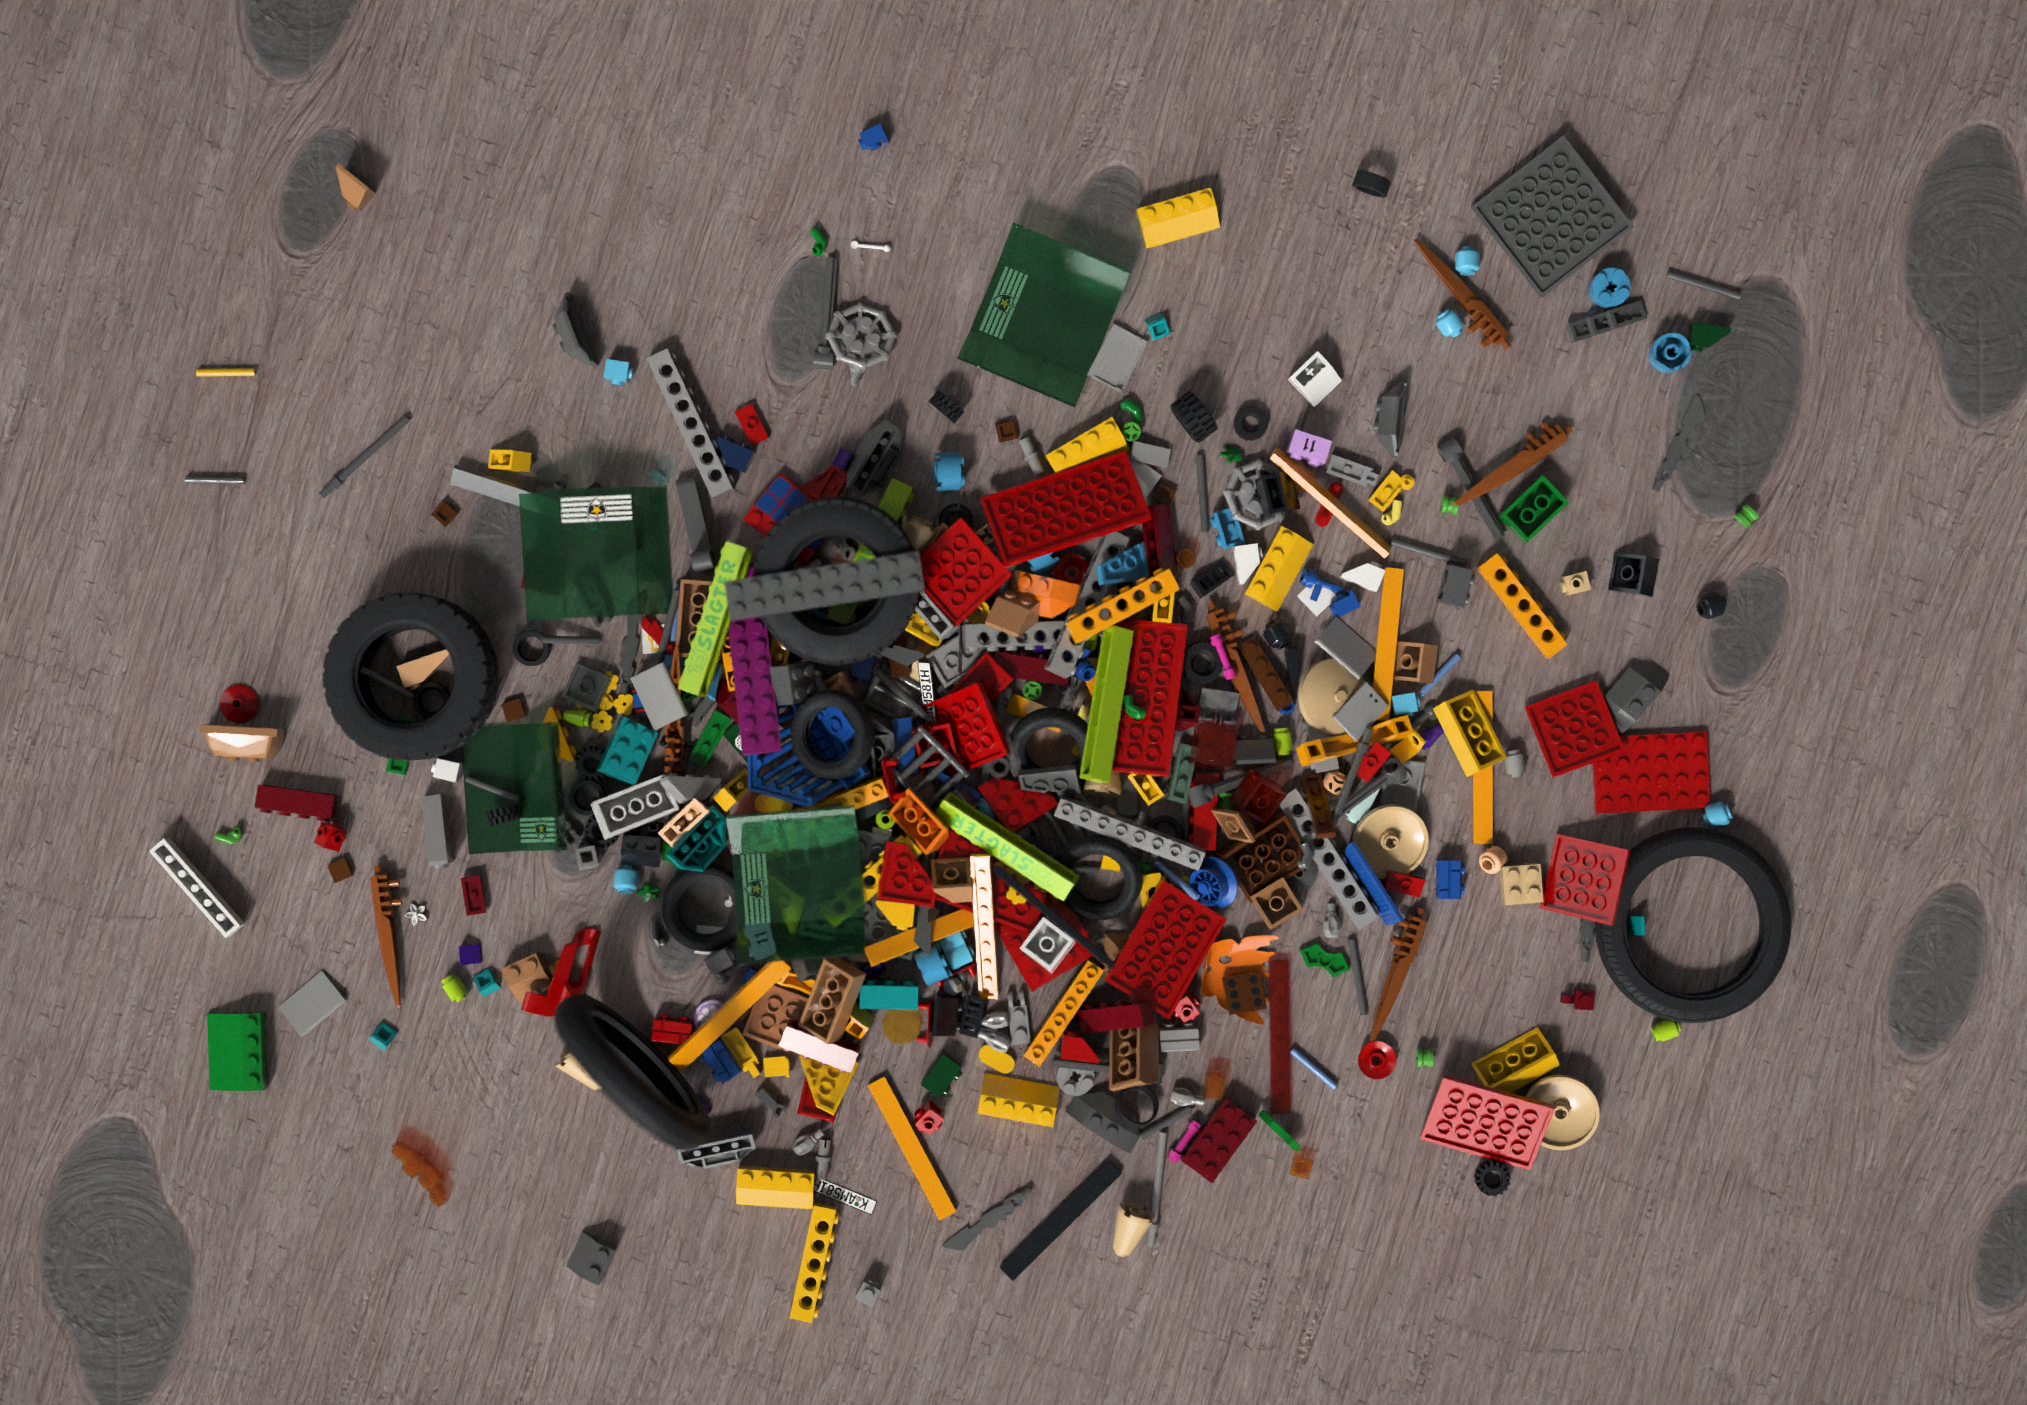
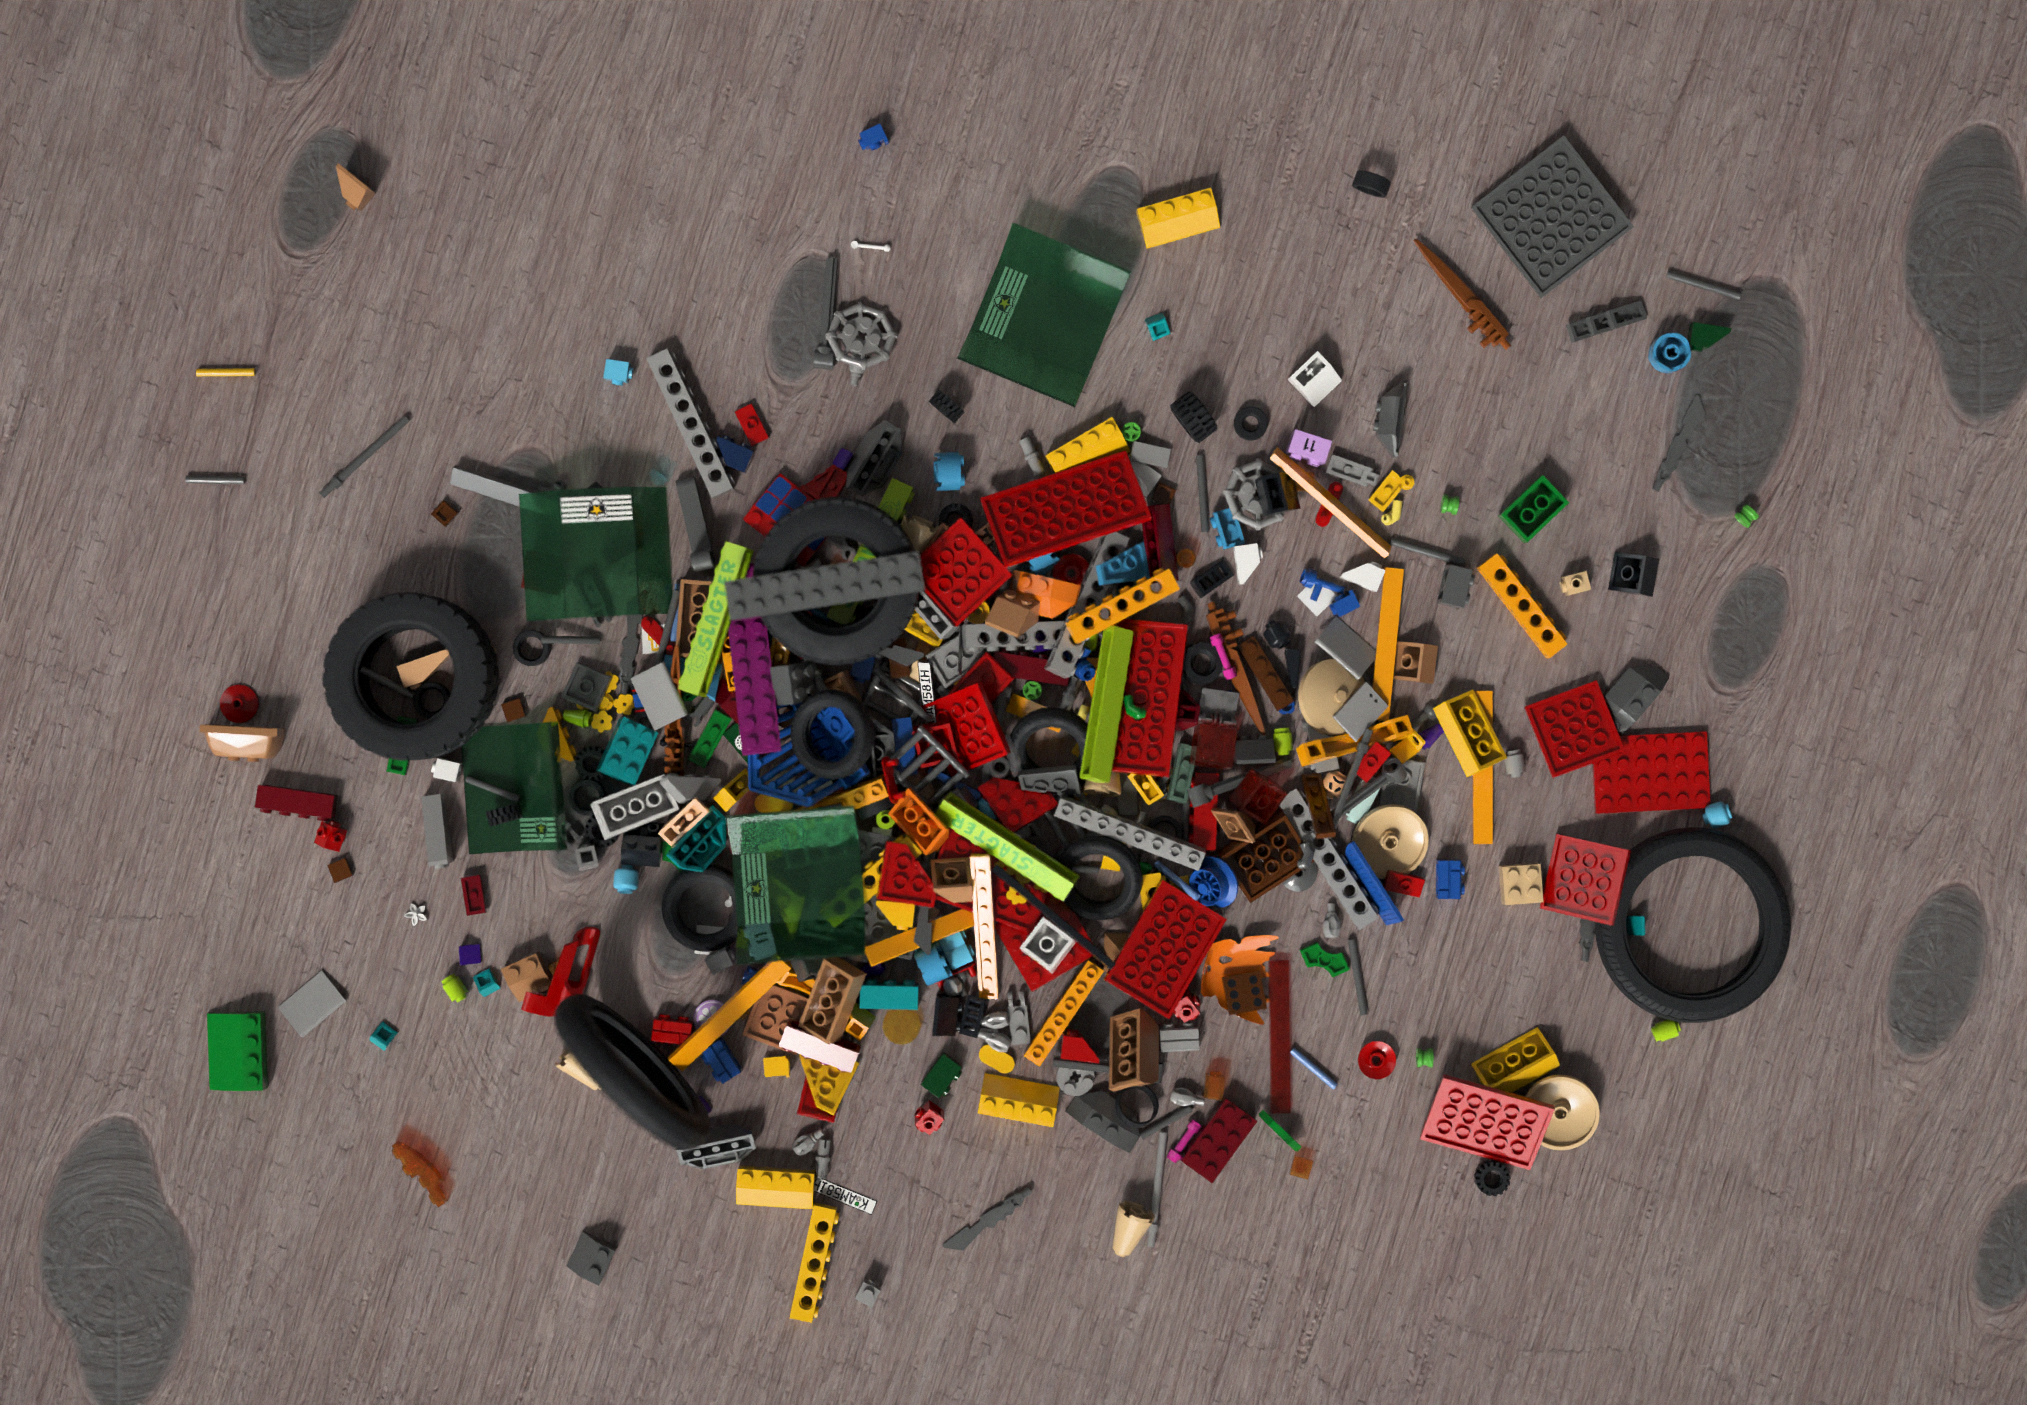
white brick [149,837,245,938] -> none
bright green arm [214,827,243,845] -> none
dark orange piece [370,865,403,1008] -> none
yellow slope [488,449,532,472] -> none
dark grey wedge [553,292,598,367] -> none
green plant [636,883,659,902] -> none
dark grey arm [649,921,666,949] -> none
dark grey bar [714,959,747,985] -> none
yellow hinge [721,1026,761,1078] -> none
dark grey bar [755,1086,787,1118] -> none
green arm [810,227,827,256] -> none
light orange tile [868,1076,956,1221] -> none
red piece [917,999,934,1047] -> none
reddish brown tile [995,419,1018,443] -> none
black tile [999,1159,1122,1281] -> none
dark red brick [1077,998,1154,1033] -> none
light grey piece [1087,324,1148,393] -> none
green arm [1120,398,1143,423] -> none
yellow slope [1152,583,1175,623] -> none
bright green wheel [1217,792,1237,809] -> none
green plant [1219,444,1242,464] -> none
yellow slope [1244,526,1313,612] -> none
medium nougat slope [1250,877,1303,931] -> none
dark orange piece [1369,908,1427,1043] -> none
medium azure brick [1391,692,1420,717] -> none
medium blue bar [1415,653,1461,699] -> none
medium azure head [1436,308,1464,338] -> none
dark grey piece [1436,437,1505,541] -> none
dark orange piece [1452,421,1573,506] -> none
medium azure head [1455,246,1480,276] -> none
light nougat head [1479,846,1508,874] -> none
dark red plate [1560,990,1595,1010] -> none
dark azure brick [1588,268,1631,309] -> none
black head [1696,592,1727,619] -> none

